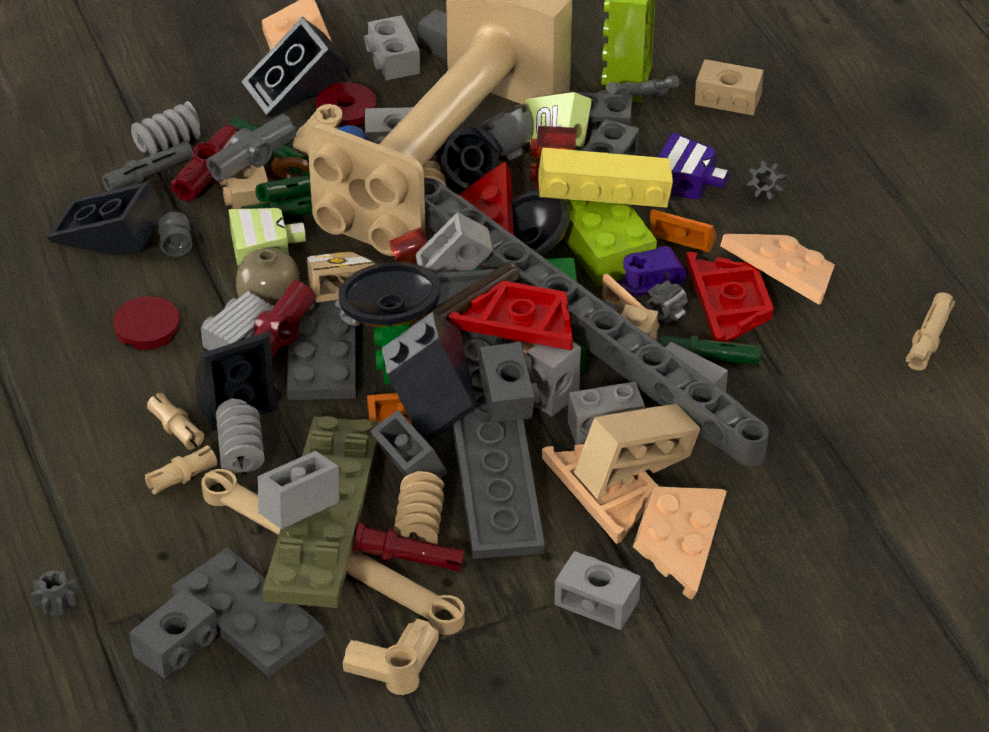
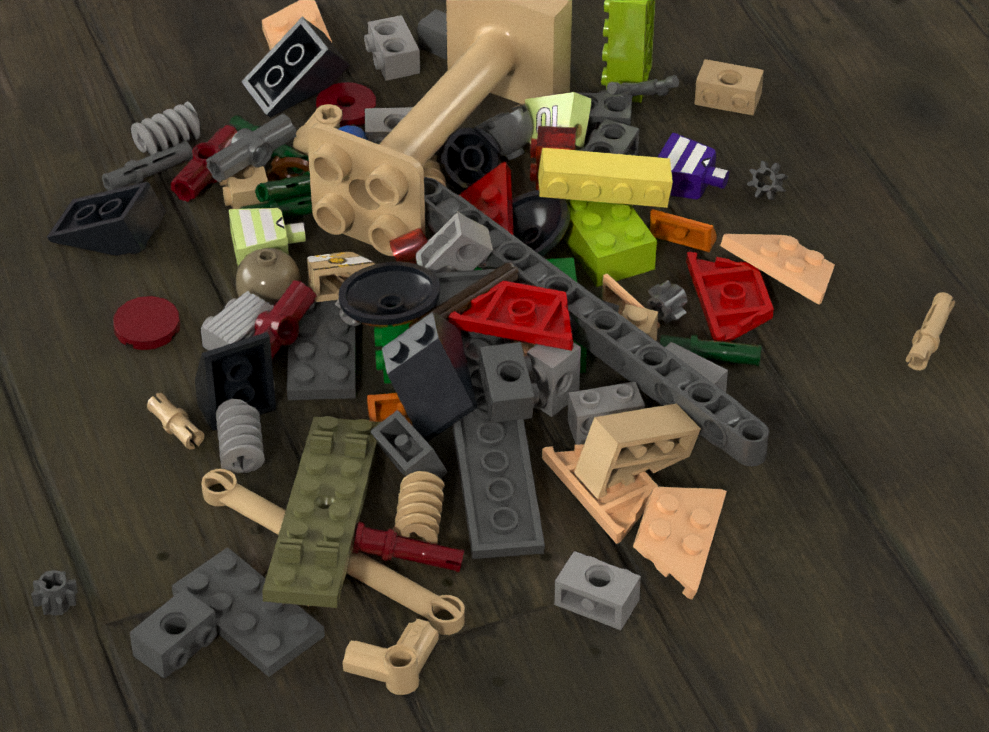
tan pin [145,445,217,495] -> none
dark grey wheel [158,212,192,257] -> none
light grey brick [258,451,339,529] -> none
dark purple piece [621,246,686,297] -> none

